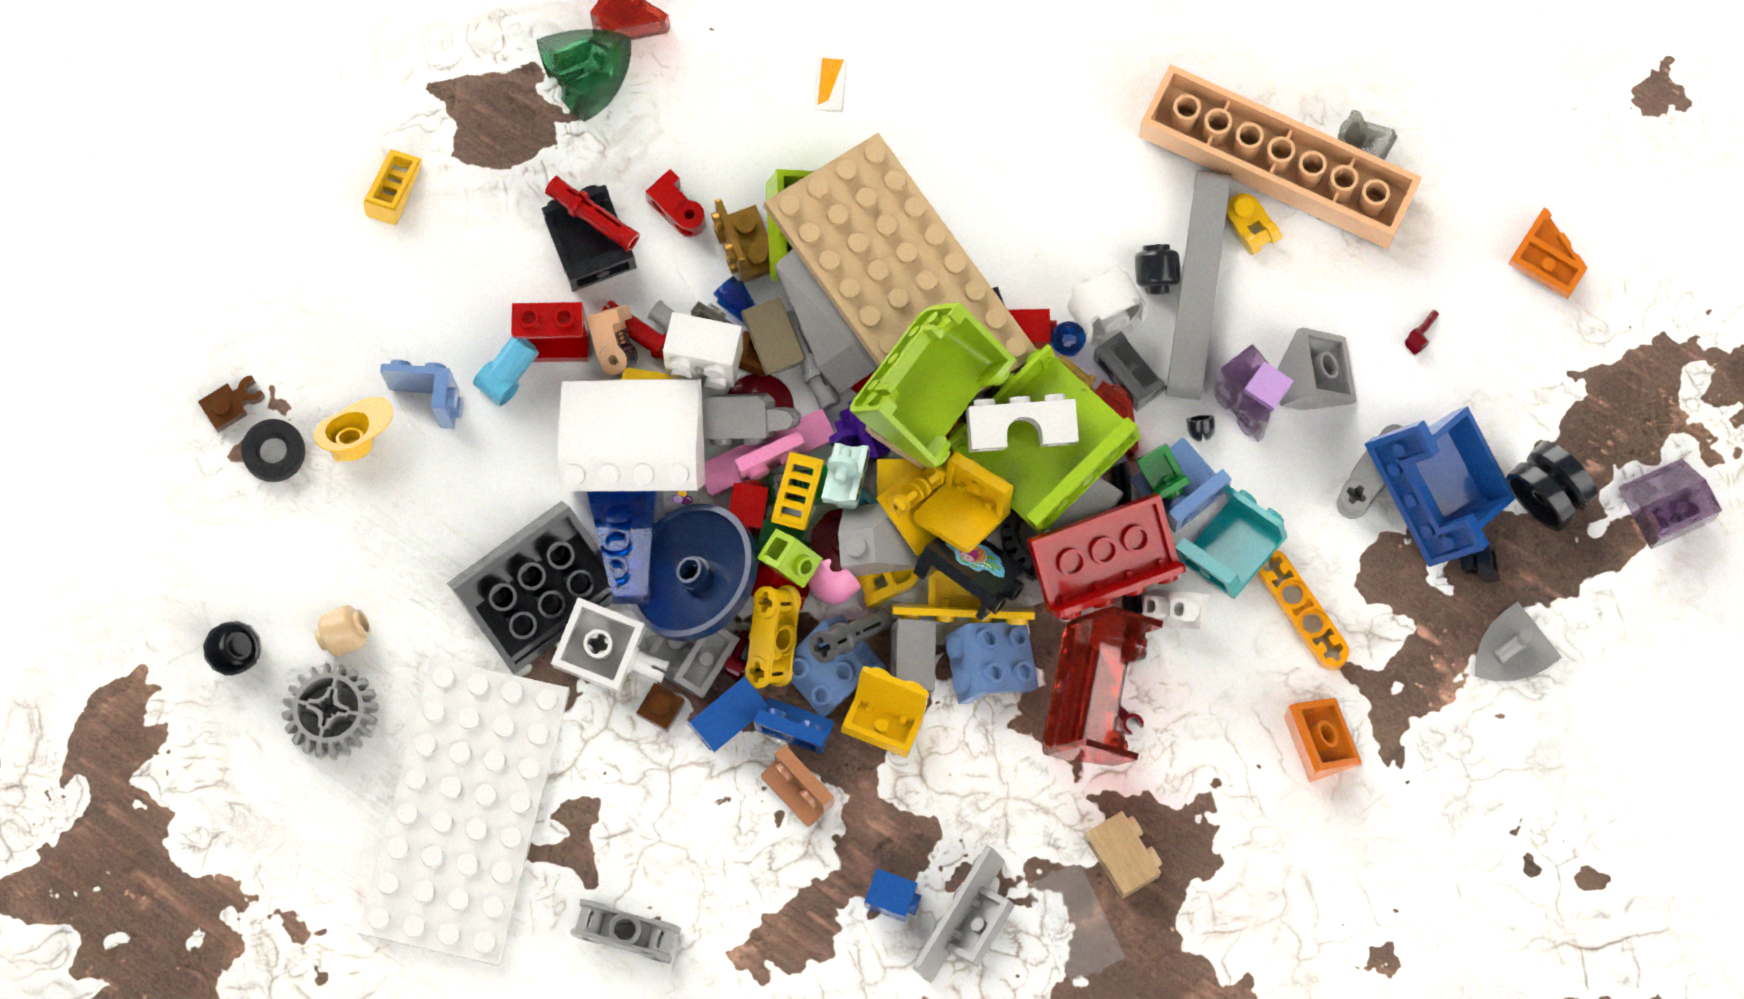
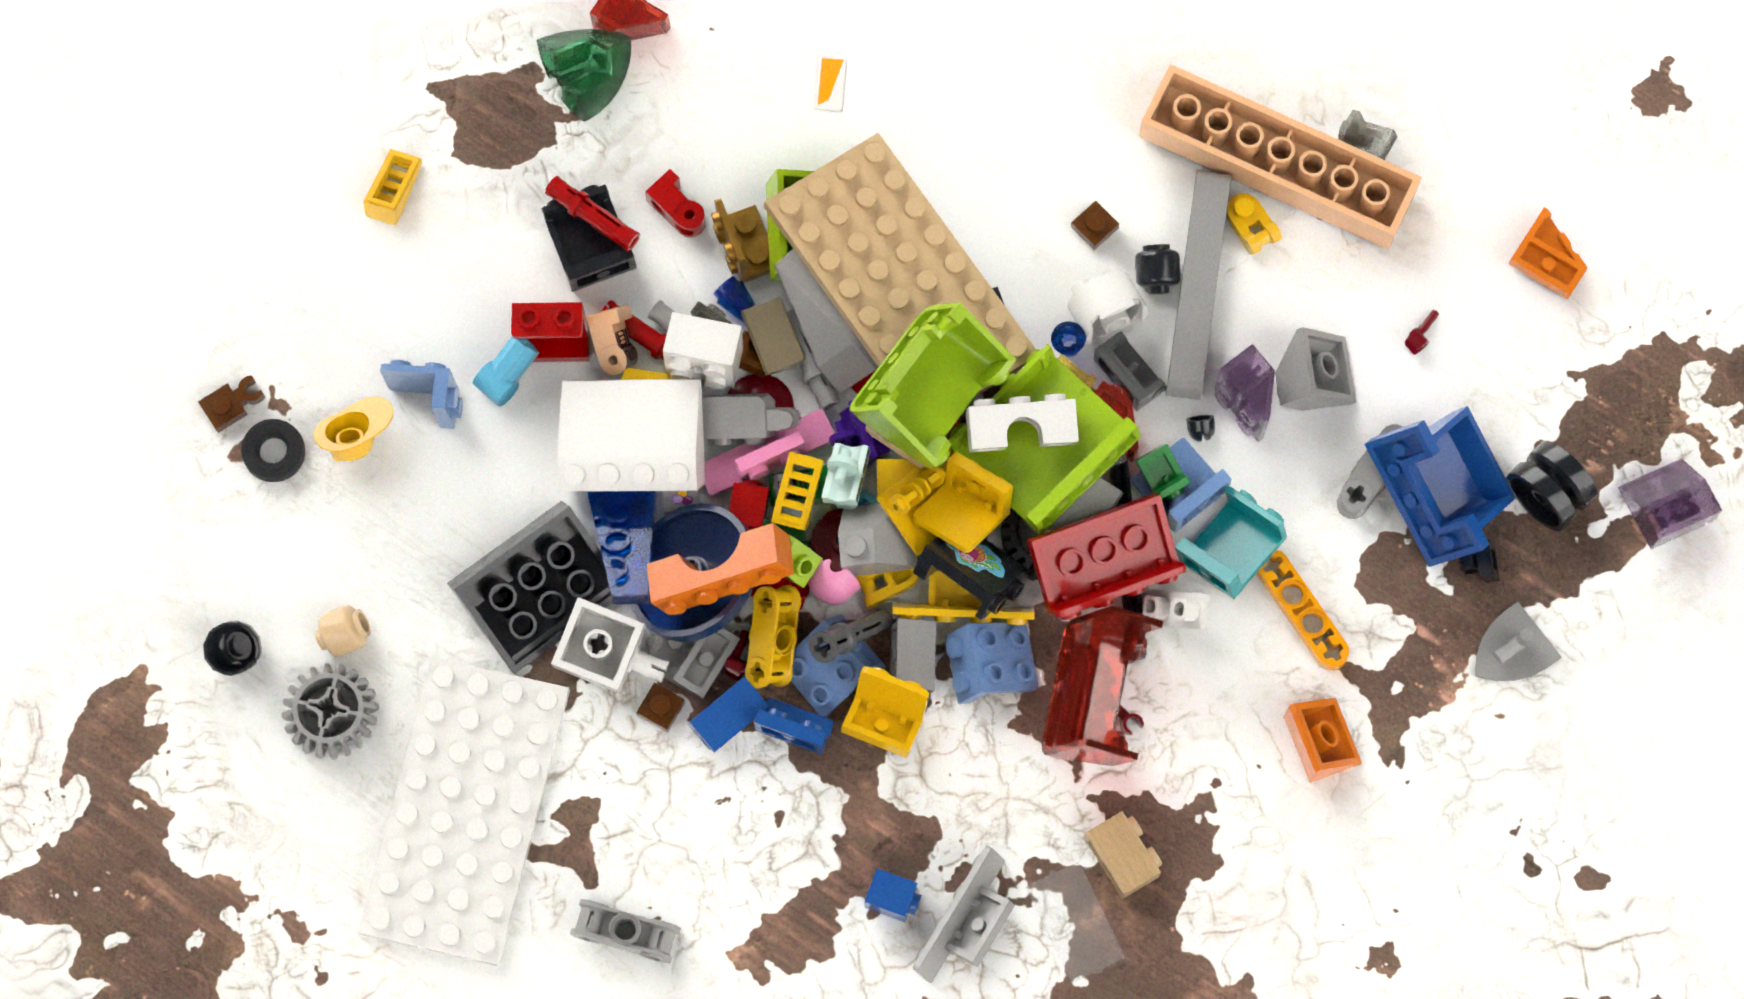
nougat bracket [761,744,835,827] -> none
red brick [1008,308,1057,350] -> none
lavender tile [1244,361,1294,412] -> none
none -> arch [647,523,794,615]
none -> reddish brown plate [1071,200,1120,250]

